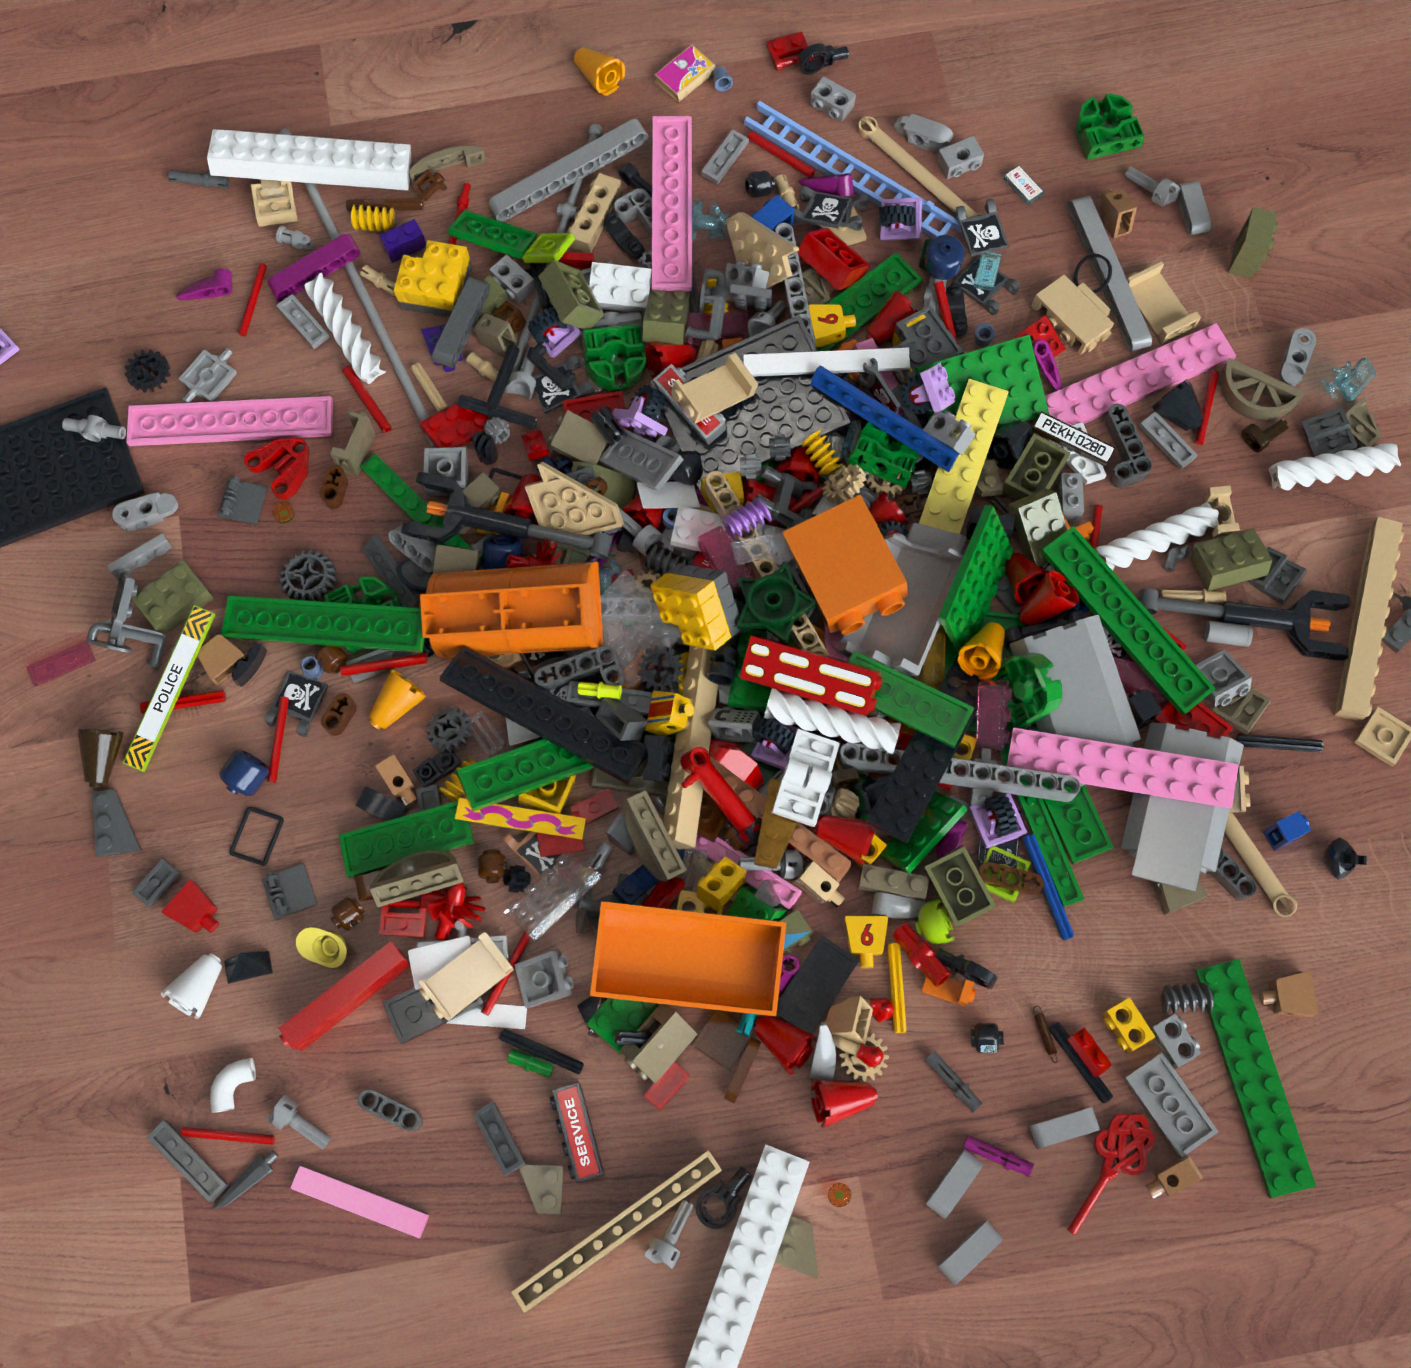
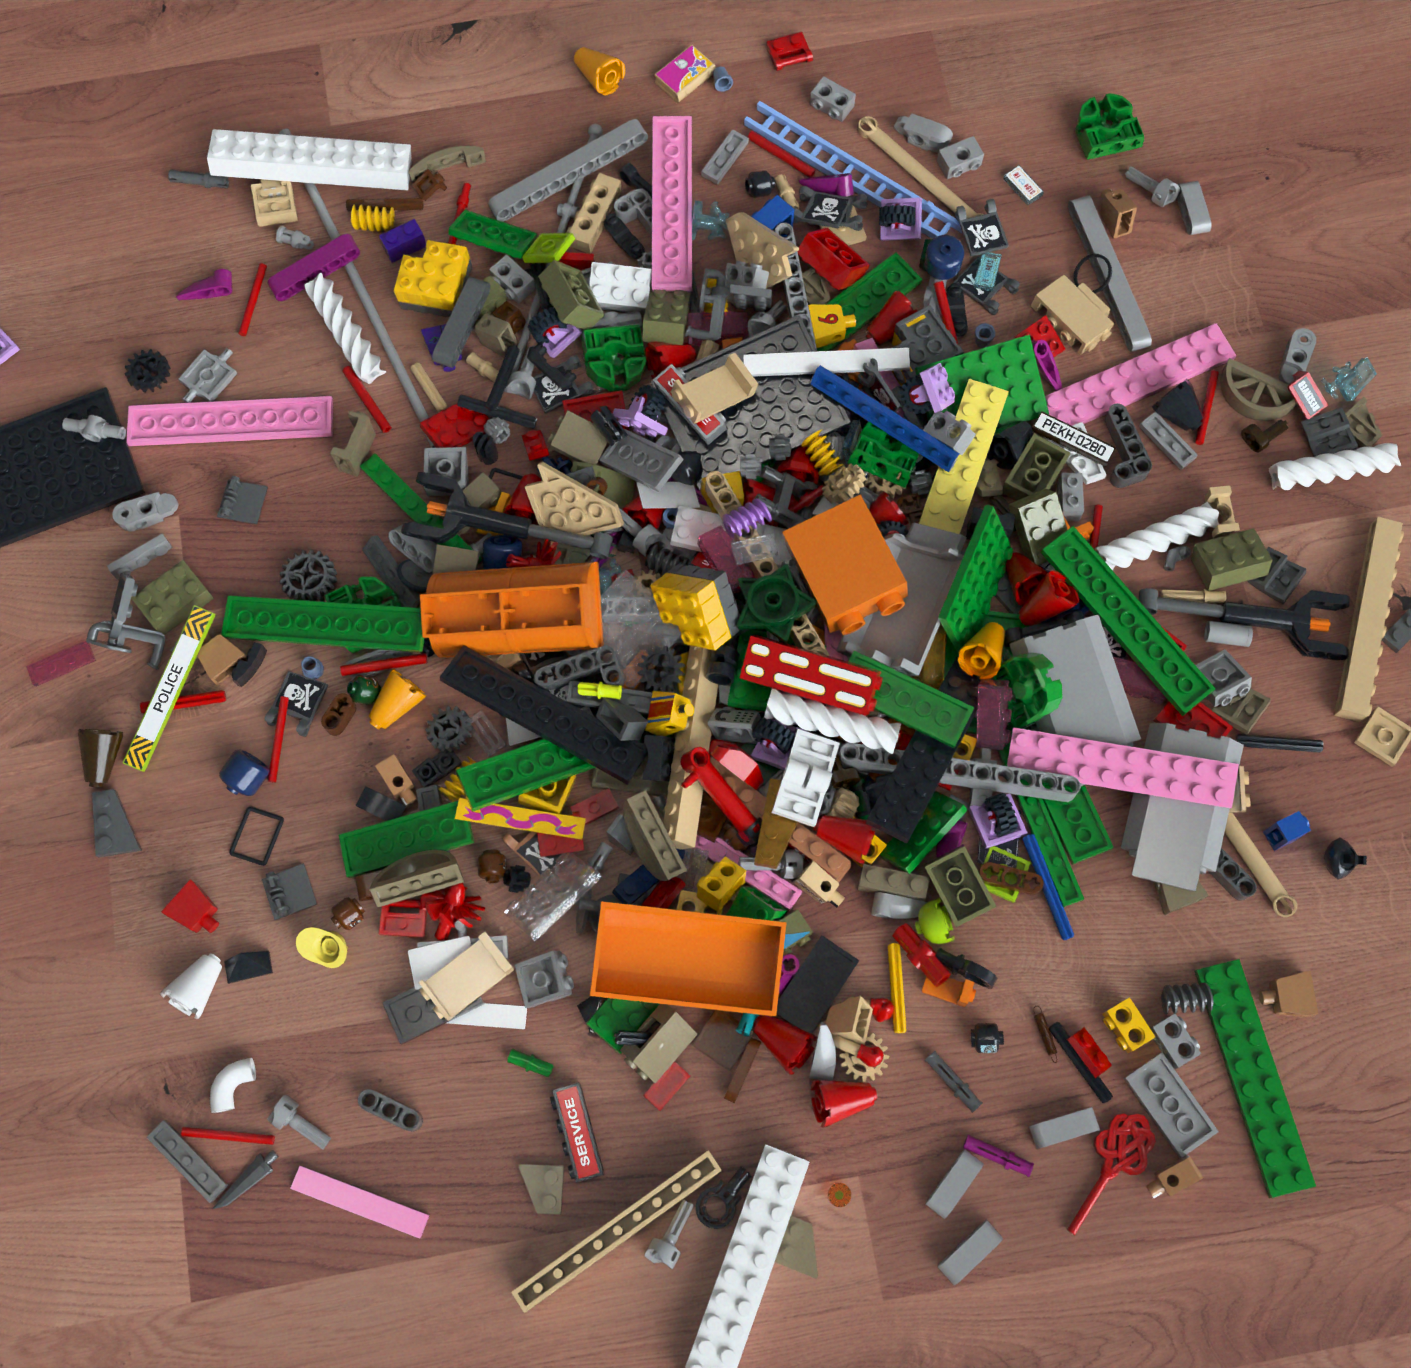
dark grey plate [132,859,181,908] -> none
red connector [244,438,309,500] -> none
clear orange tile [272,502,295,524] -> none
light grey plate [276,294,330,349] -> none
red brick [278,941,411,1051] -> none
reddish brown head [315,645,347,674] -> none
reddish brown beam [320,465,348,509] -> none
tan pin [360,265,396,296] -> none
dark grey plate [473,1102,526,1176] -> none
red bar [481,932,532,1016] -> none
black axle [499,1028,584,1074] -> none
flat silver slope [755,879,781,908] -> none
black pin [797,43,849,75] -> none
yellow torso [844,916,888,968] -> none
tan panel [1127,261,1201,344] -> none
black brick [1128,689,1162,730] -> none
olive brick [1228,207,1278,279] -> none
none -> dark green head [347,675,381,705]
none -> panel [1287,371,1328,419]

